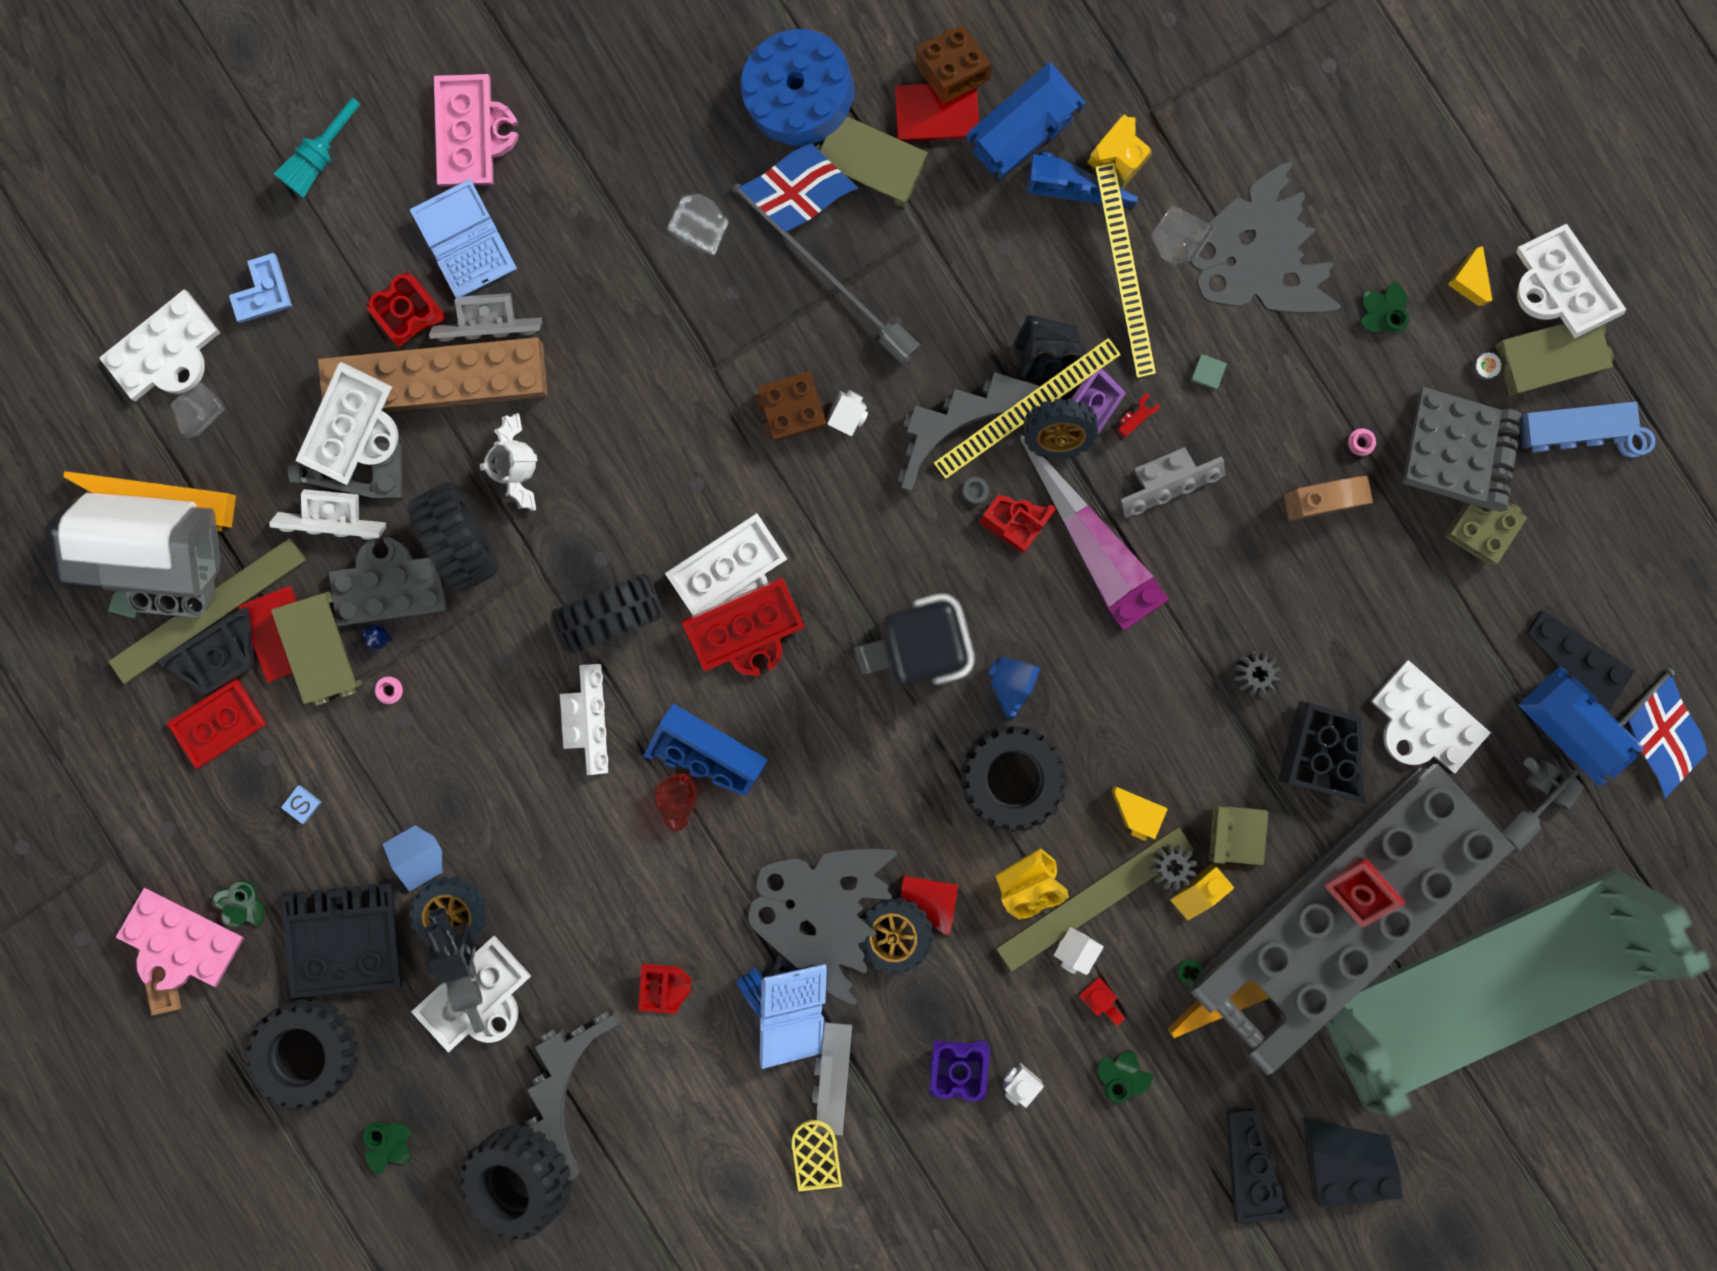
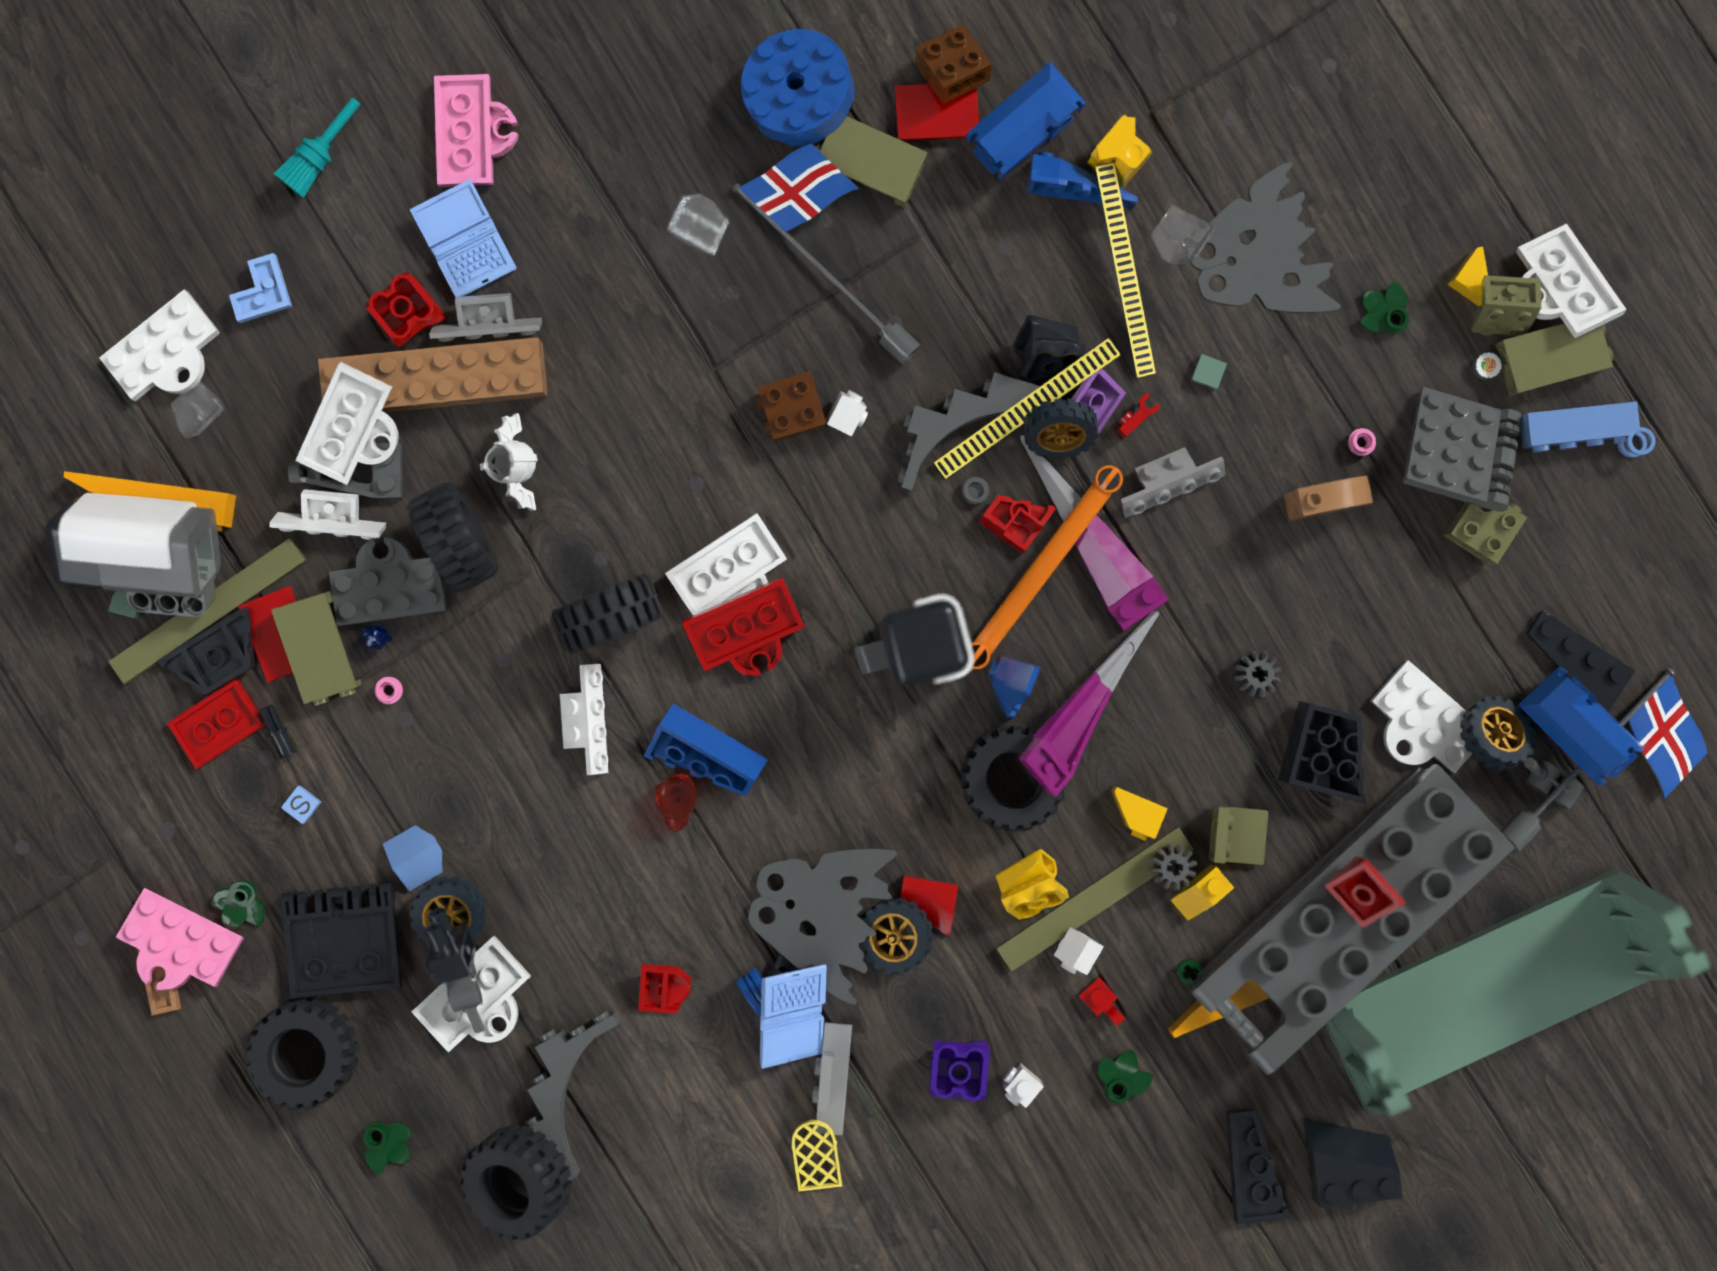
none -> black axle [259,705,296,759]
none -> orange piece [971,465,1123,669]
none -> magenta plate [1019,611,1159,797]
none -> black wheel [1460,696,1536,771]
none -> olive bracket [1471,275,1542,337]

